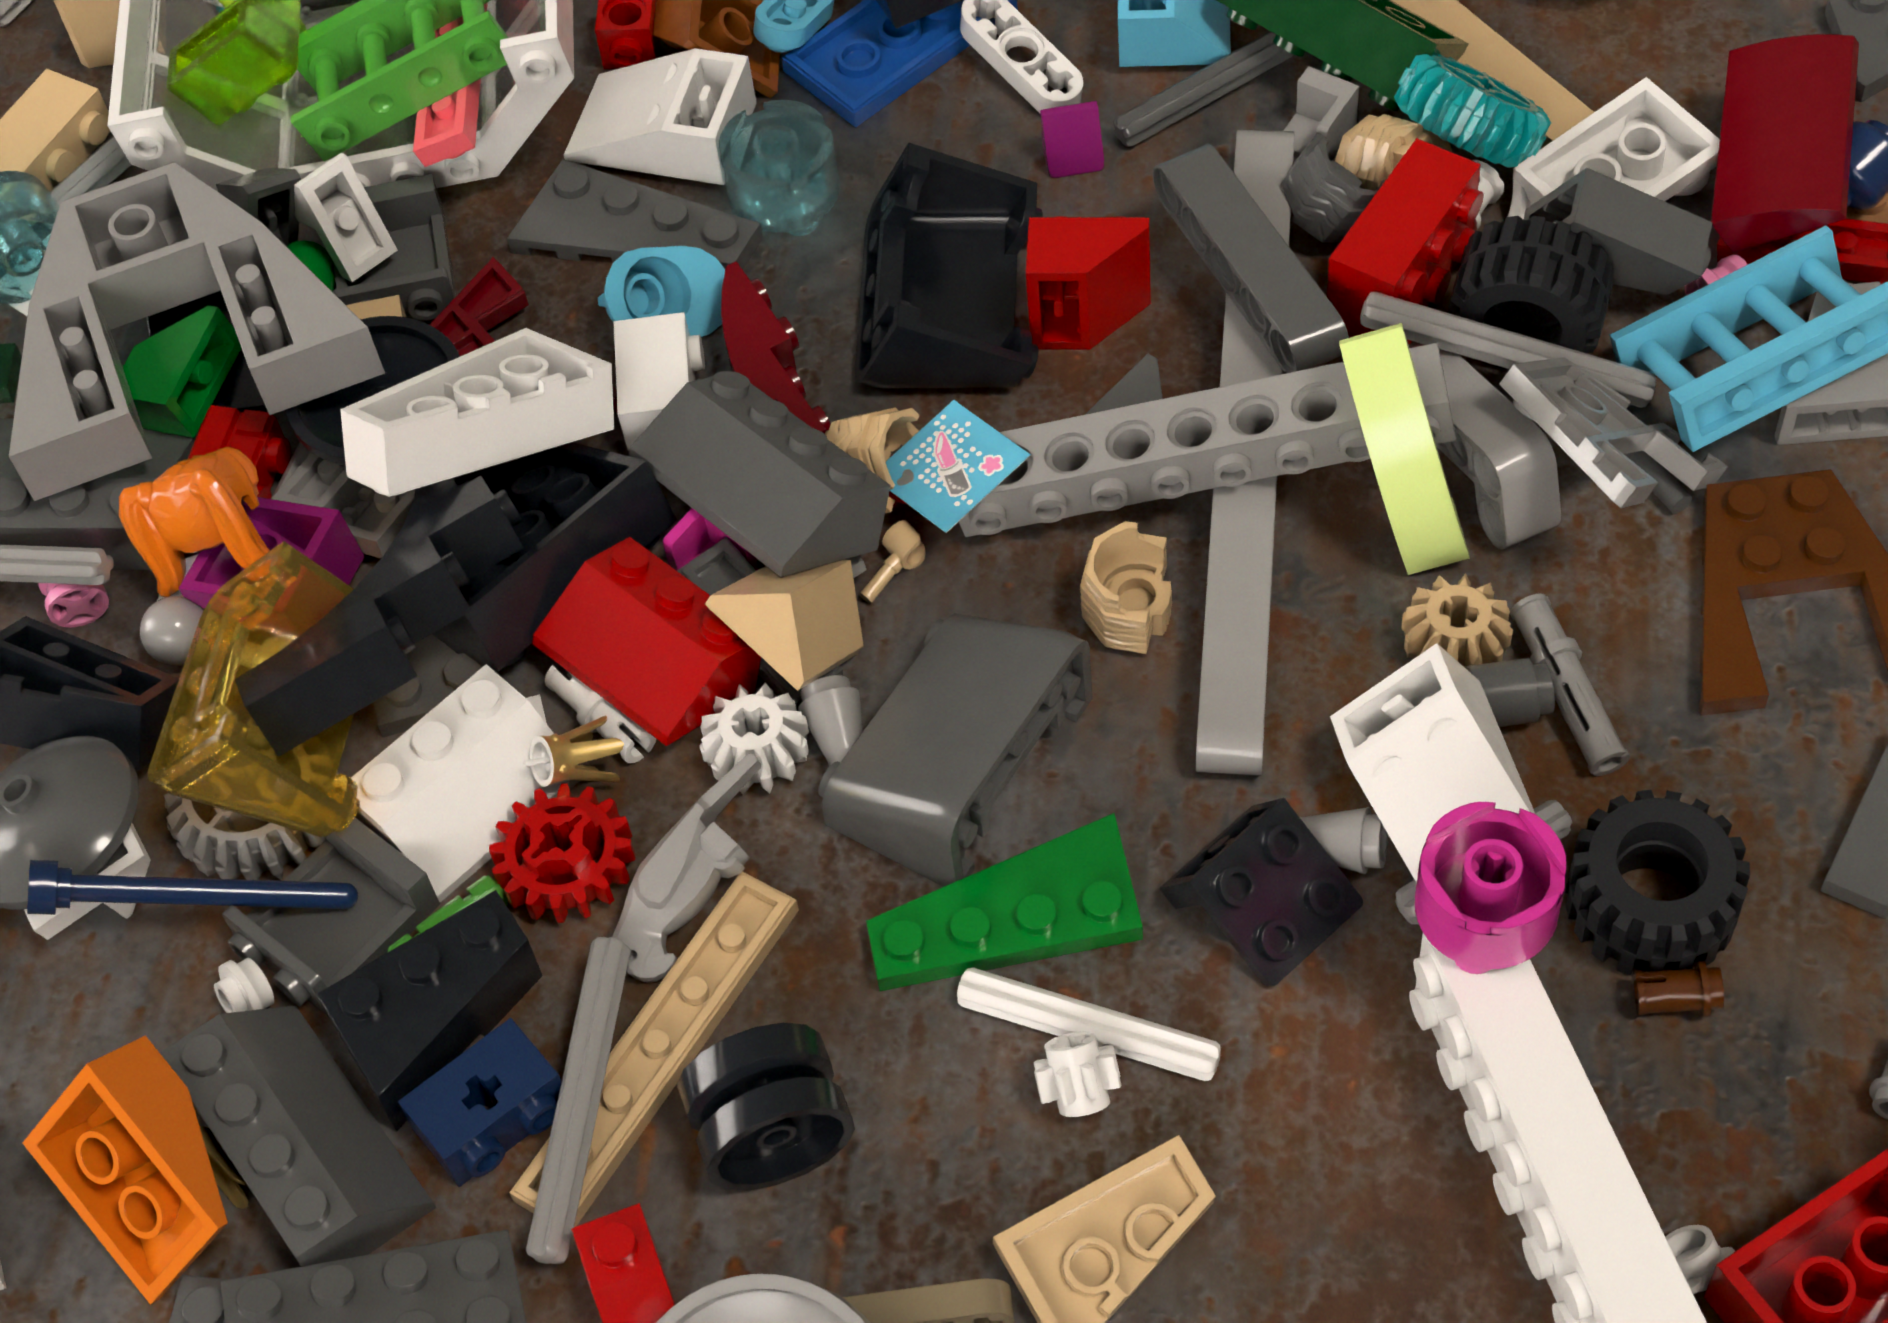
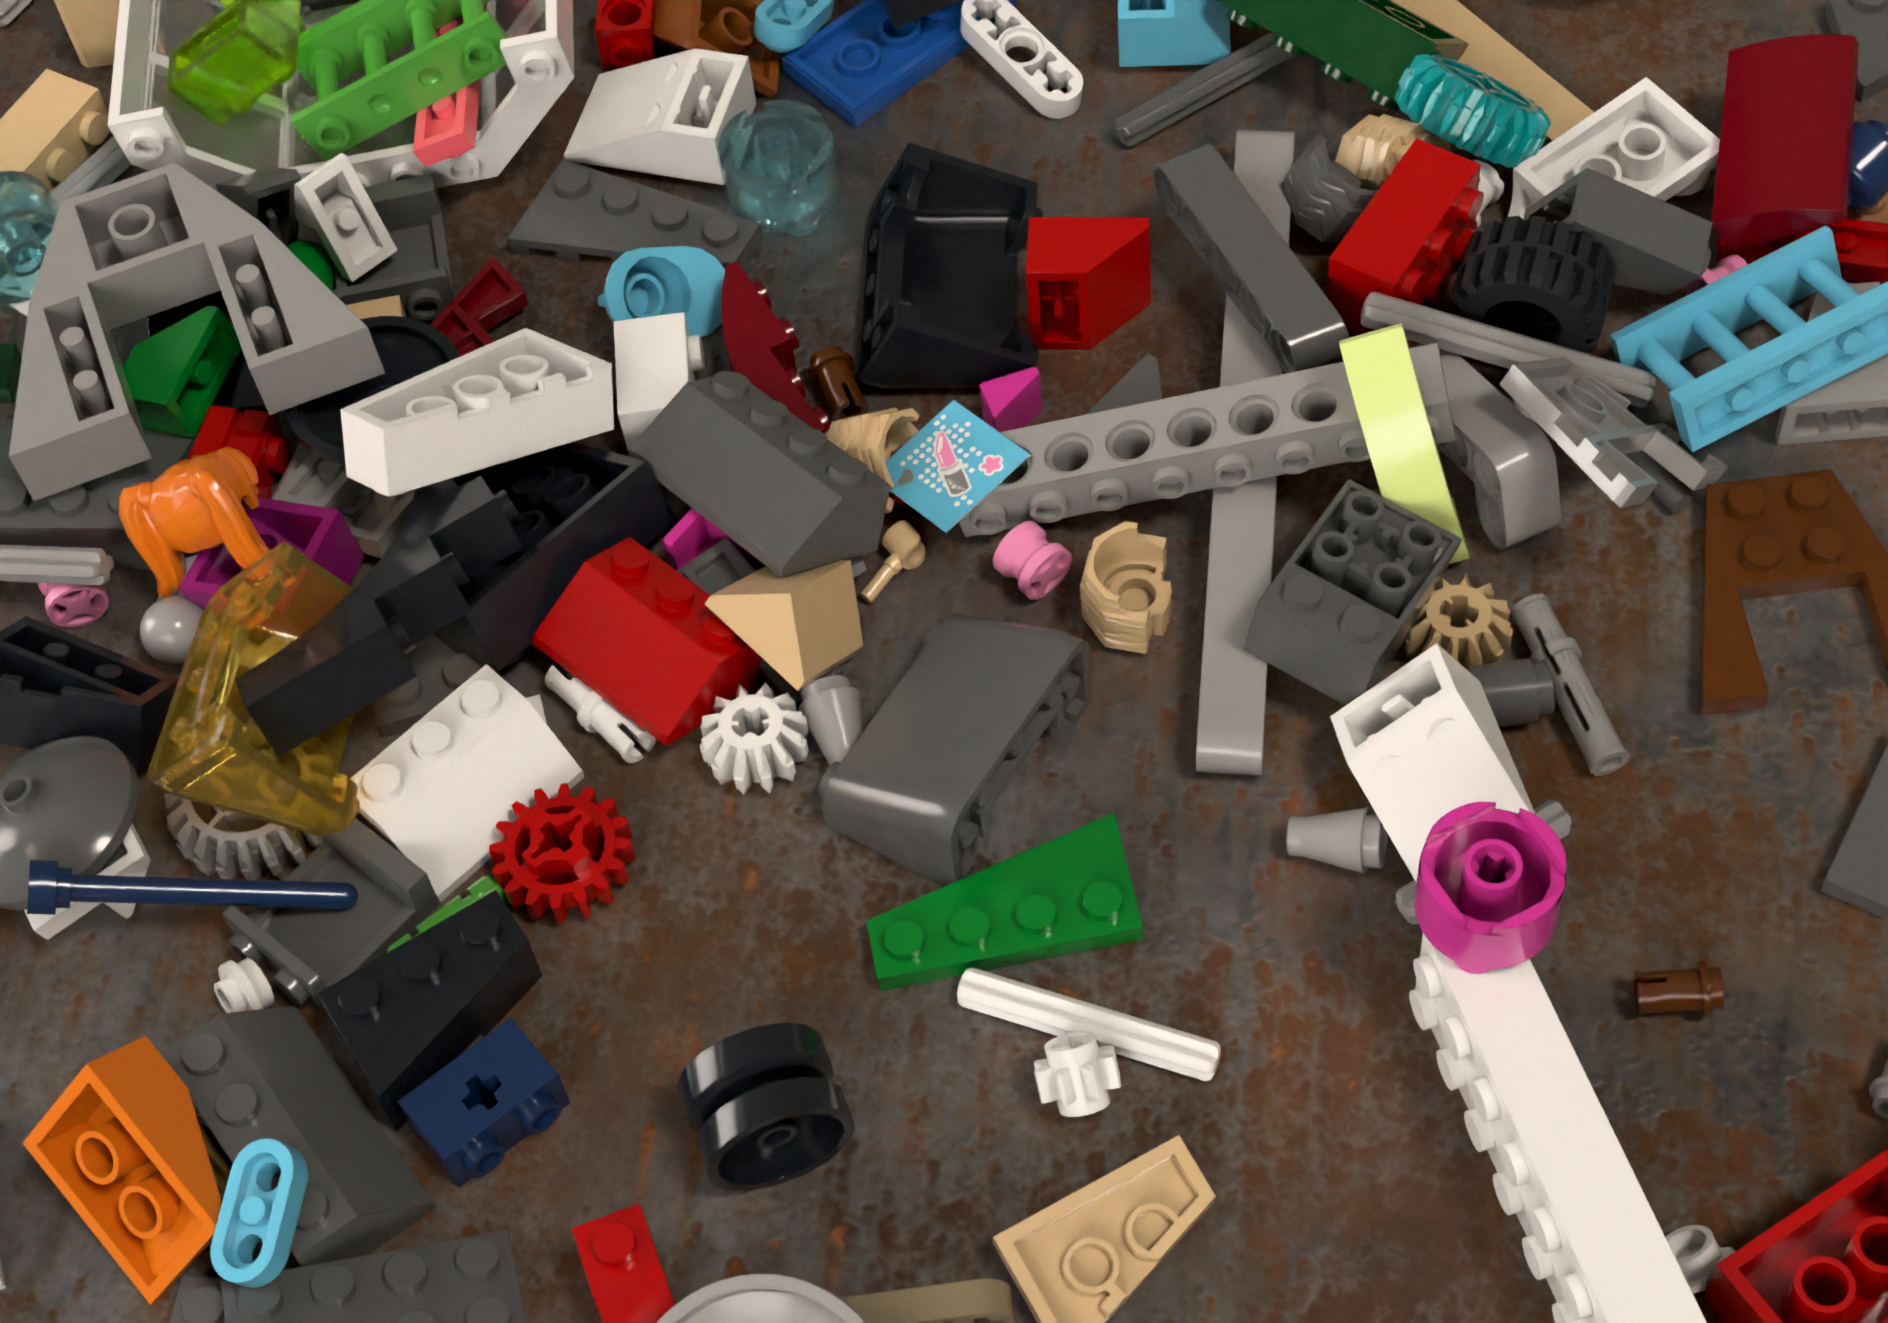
tan tile [509,871,799,1227] -> none
pearl gold piece [523,715,624,787] -> none
light grey axle [526,937,630,1264] -> none
light grey animal [612,754,761,983] -> none
magenta slope [1040,101,1105,178] -> none
black bracket [1159,798,1363,986] -> none
light grey panel [1283,66,1359,161] -> none
black tyre [1565,790,1750,976] -> none
none -> medium azure plate [210,1138,308,1288]
none -> reddish brown pin [808,346,868,421]
none -> dark pink slope [979,366,1042,432]
none -> bright pink wheel [992,521,1072,600]
none -> dark grey slope [1244,479,1462,705]

